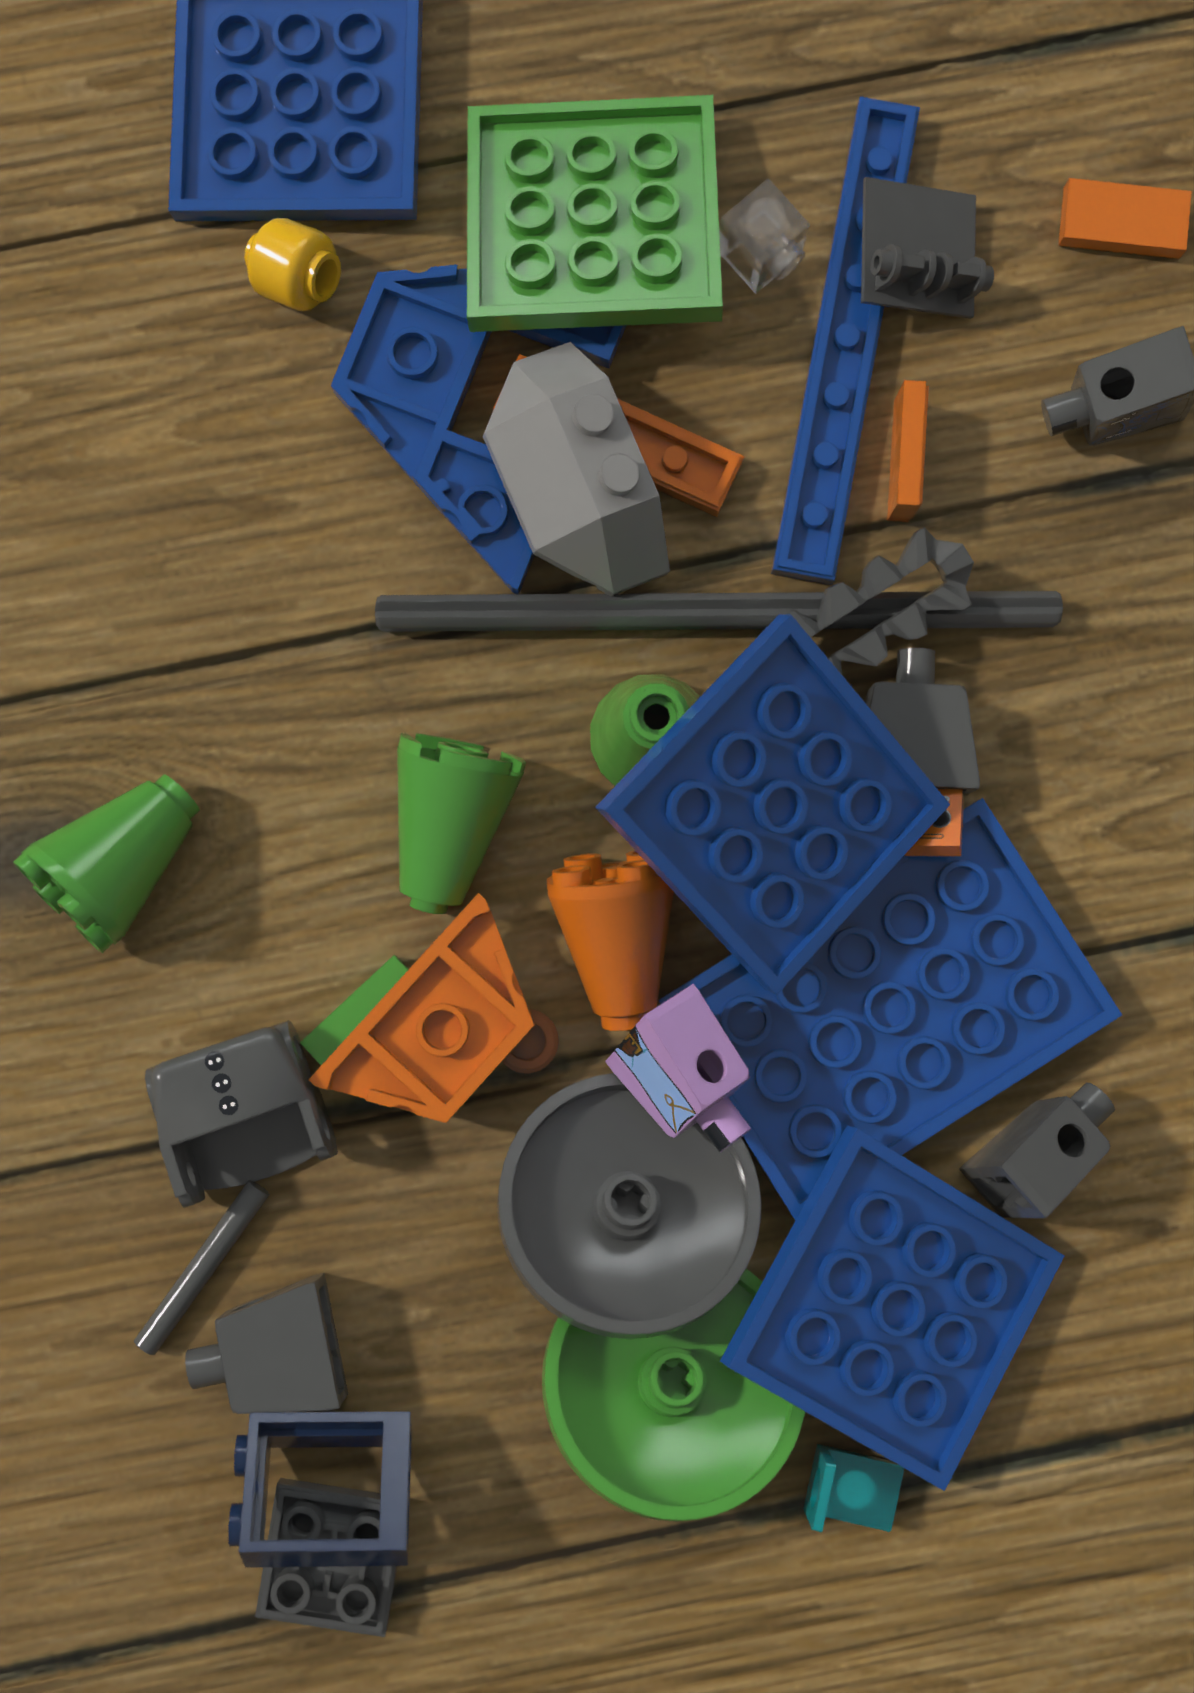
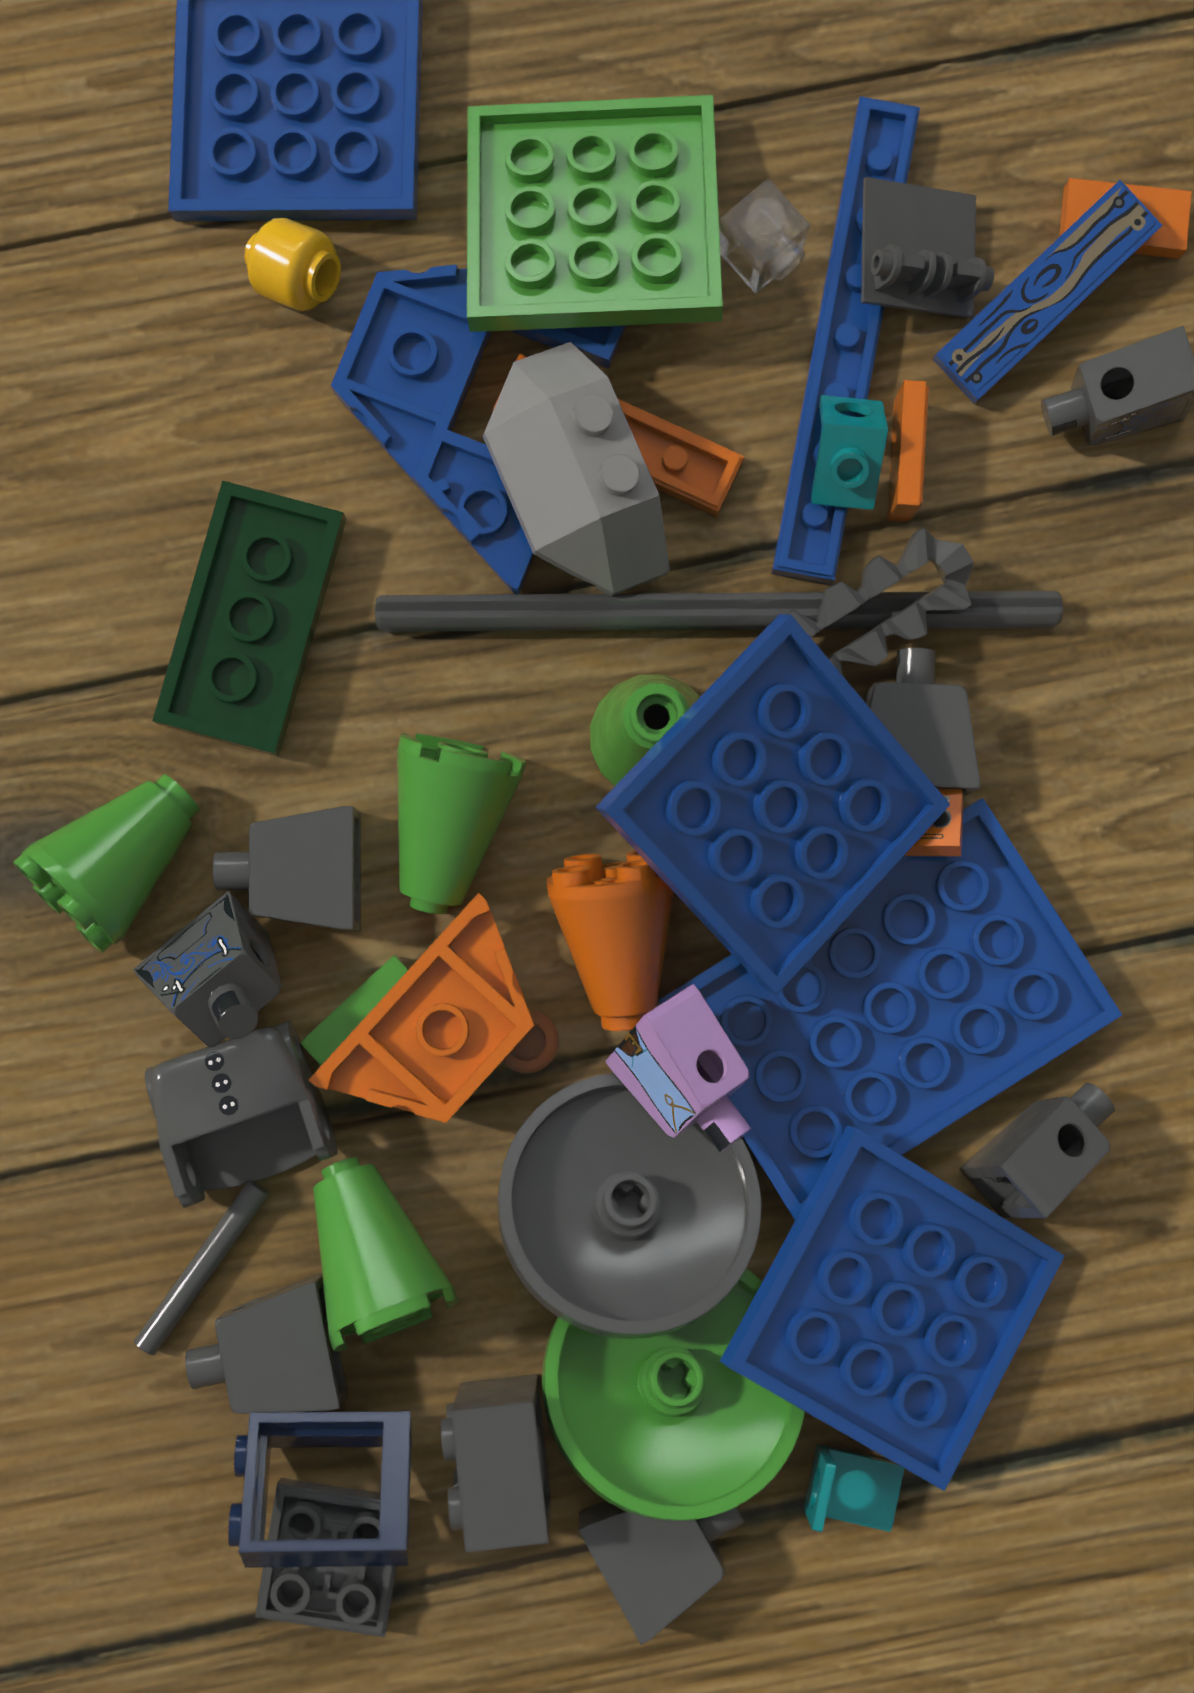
none -> dark grey torso [133,891,282,1047]
none -> dark green plate [152,480,347,757]
none -> dark grey torso [213,806,361,932]
none -> bright green cone [313,1157,459,1351]
none -> dark grey brick [441,1374,552,1553]
none -> dark grey torso [579,1501,745,1645]
none -> teal bracket [811,395,888,510]
none -> blue tile [932,180,1163,404]

